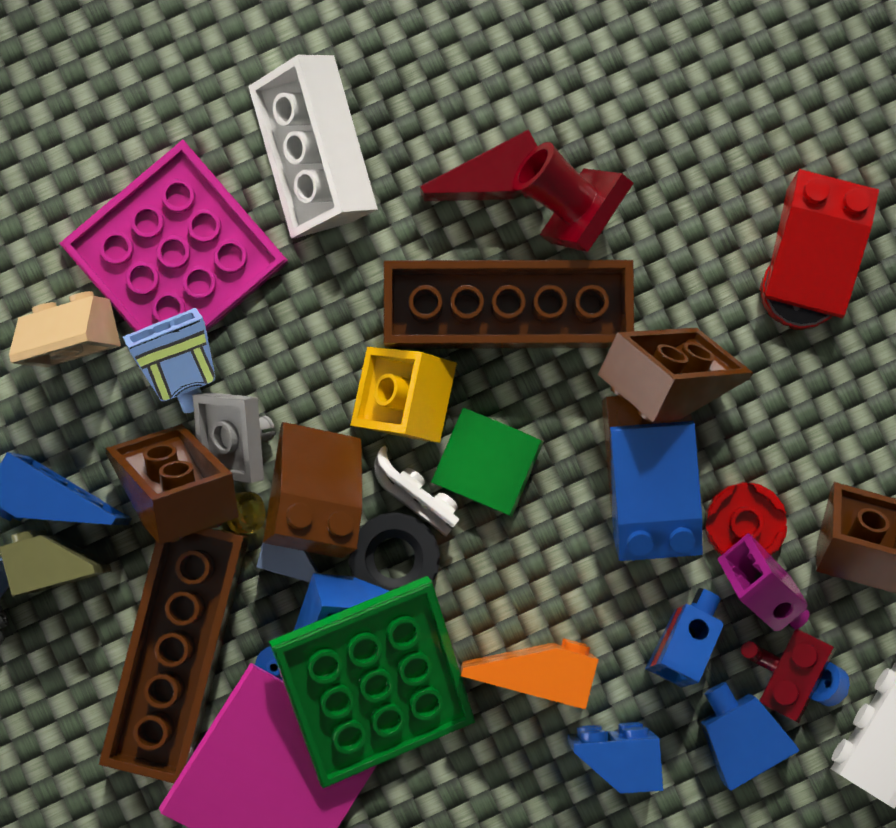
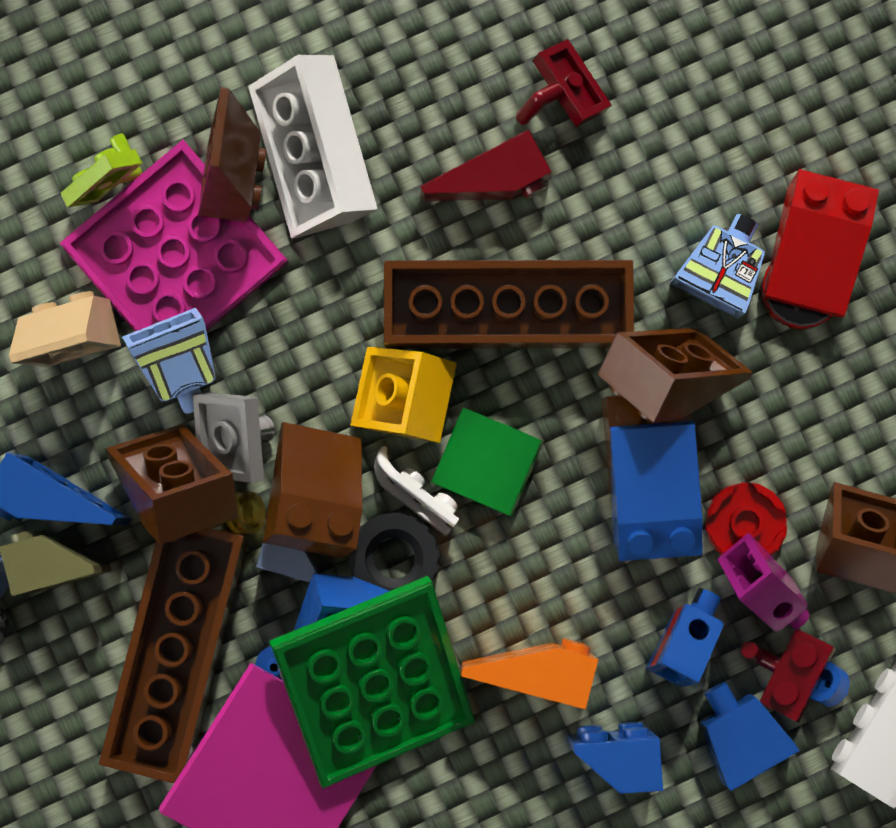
dark red plant [513,142,634,252] -> none
none -> lime plate [60,133,143,208]
none -> reddish brown slope [198,87,266,223]
none -> dark red plate [516,39,612,127]
none -> torso [670,214,765,319]

